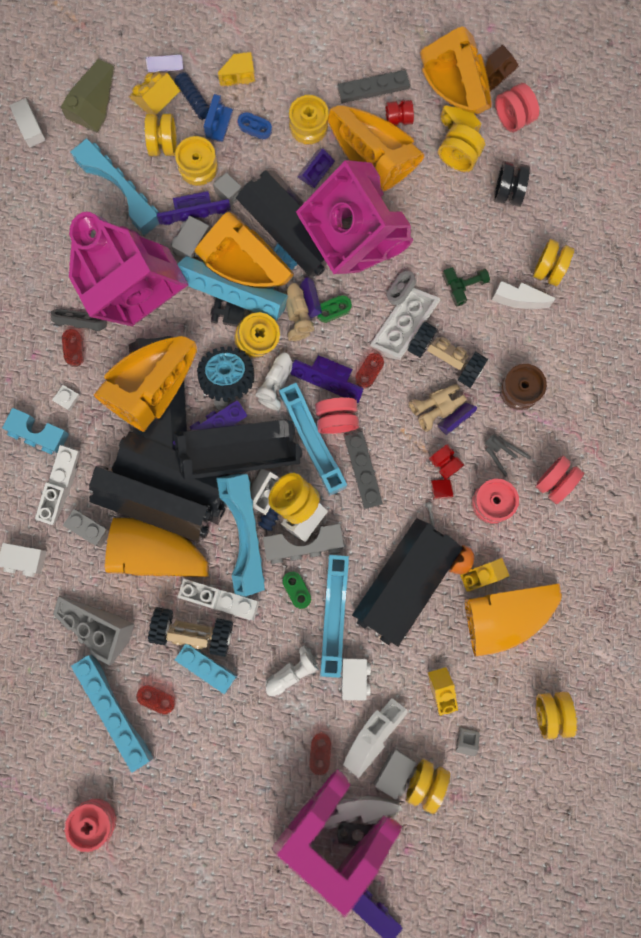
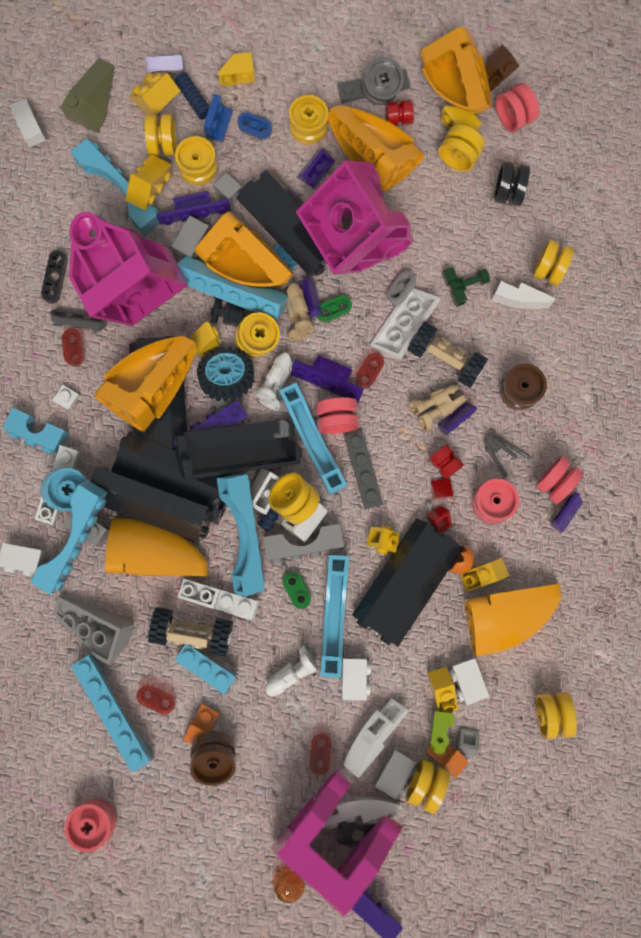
none -> medium azure arch [30,480,108,595]
none -> medium azure wheel [40,468,87,511]
none -> black beam [41,250,68,304]
none -> yellow wedge [125,154,172,211]
none -> orange slope [183,703,221,744]
none -> yellow slope [190,321,221,358]
none -> reddish brown wheel [190,731,236,786]
none -> clear orange hair [272,868,305,904]
none -> flat silver wheel [361,57,404,106]
none -> yellow brick [366,525,400,555]
none -> orange slope [424,745,468,779]
none -> red slope [426,506,453,533]
none -> lime leg [430,711,455,754]
none -> white brick [449,658,489,705]
none -> dark purple slope [551,492,583,533]

